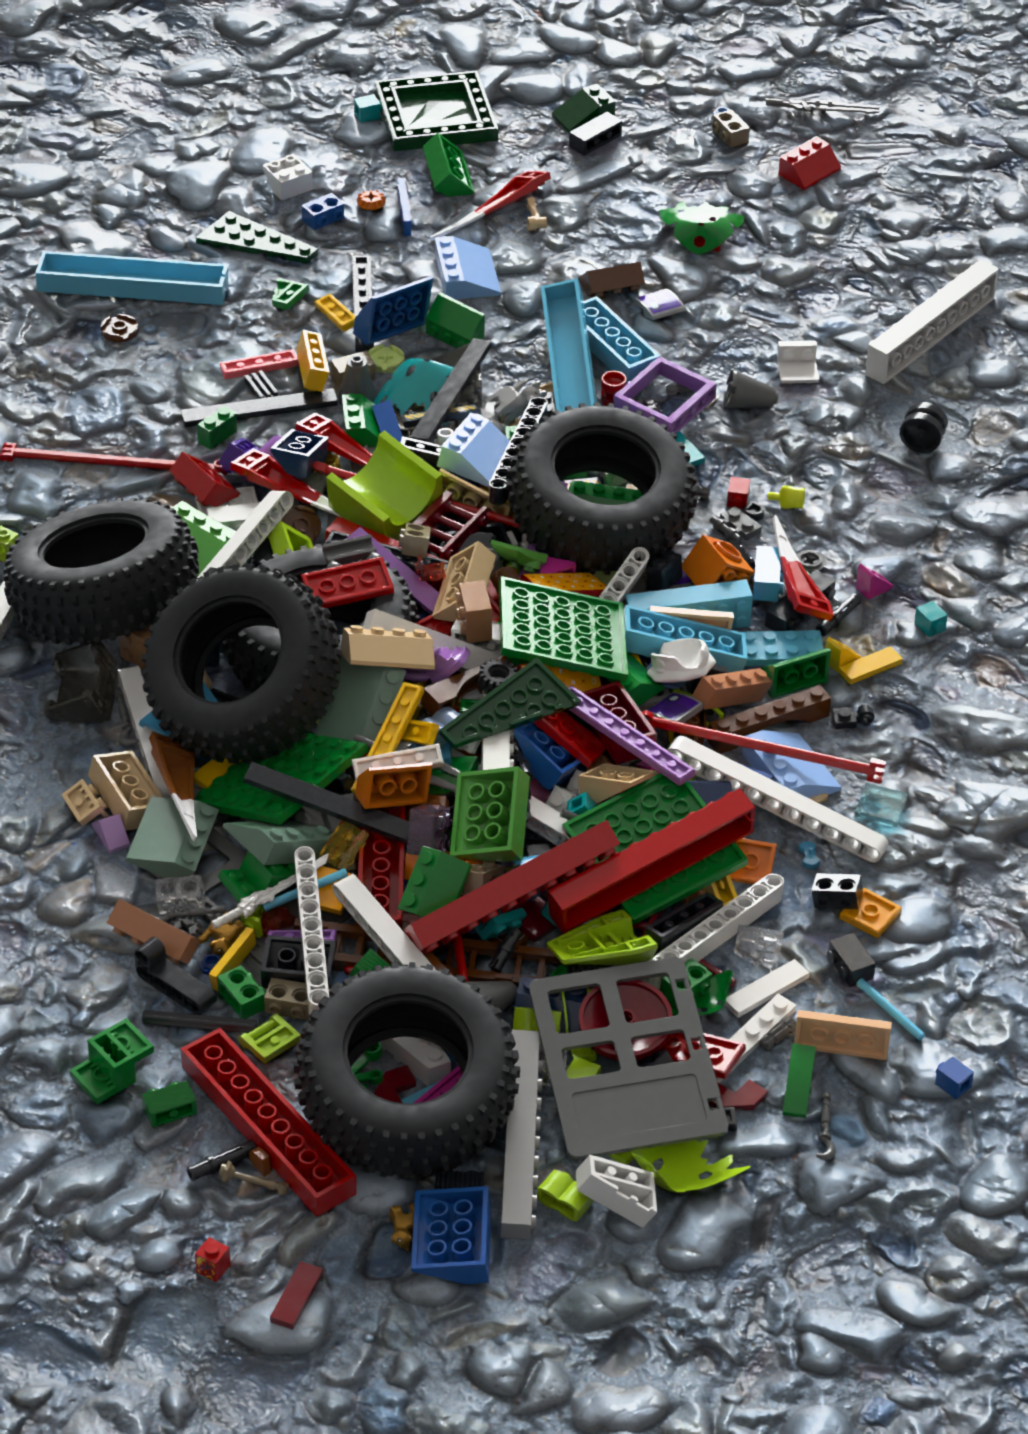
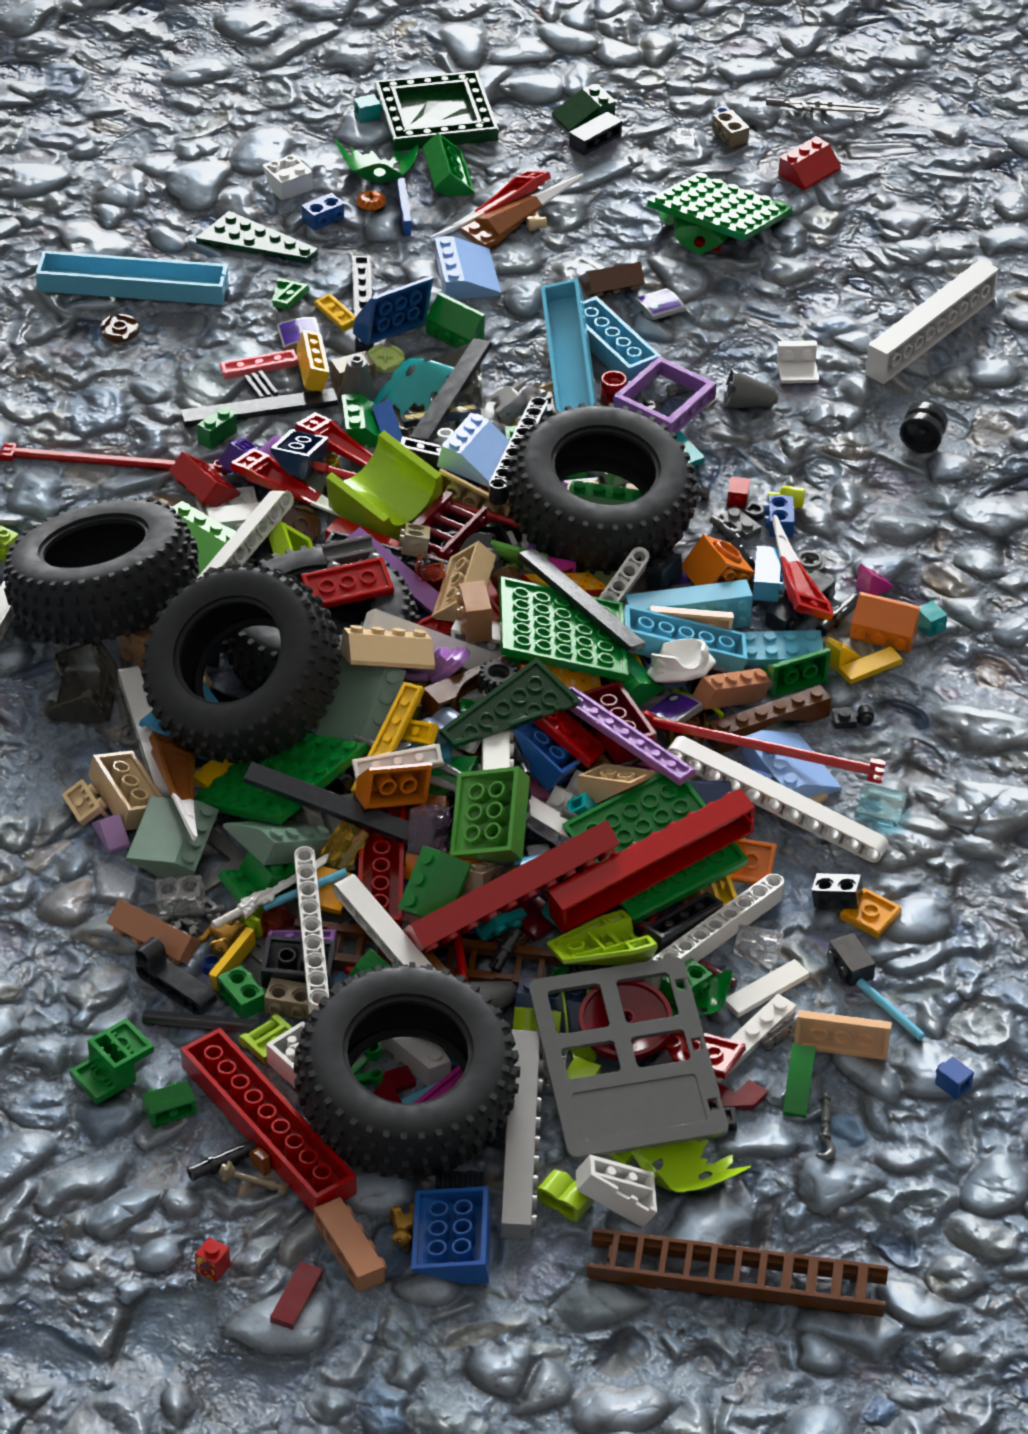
dark azure piece [798,841,820,869] -> none
none -> white brick [266,1021,305,1090]
none -> dark purple slope [277,317,324,351]
none -> nougat brick [314,1197,387,1293]
none -> green piece [335,139,419,183]
none -> dark orange plate [461,173,584,248]
none -> tile [518,549,646,653]
none -> reddish brown ladder [586,1227,889,1317]
none -> plate [647,173,793,241]
none -> blue brick [764,495,795,537]
none -> orange slope [850,592,920,653]

